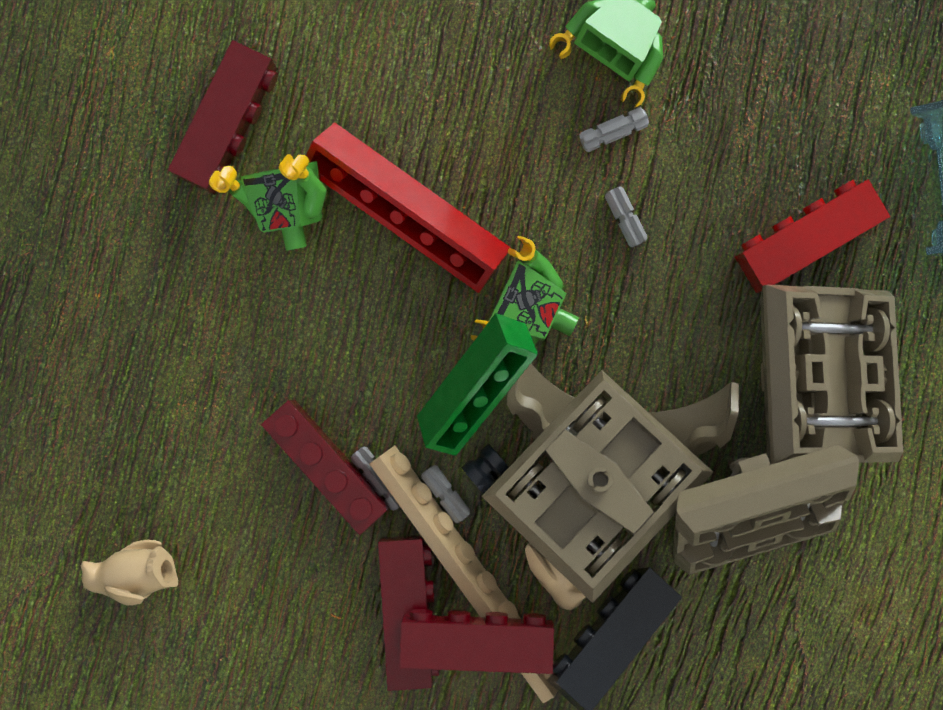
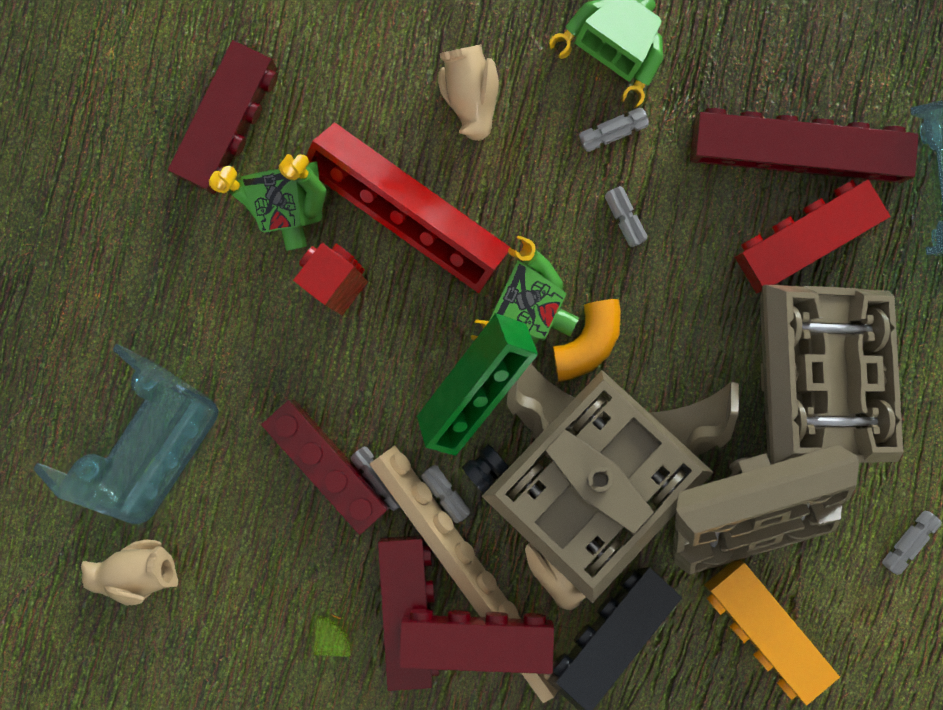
none -> clear light blue windscreen [33,343,218,524]
none -> red brick [293,242,368,316]
none -> clear neon green tile [314,616,352,657]
none -> tan animal [438,44,499,141]
none -> light orange cylinder [553,299,621,382]
none -> dark red brick [690,108,919,183]
none -> light orange brick [704,560,840,706]
none -> light grey axle [882,511,942,575]

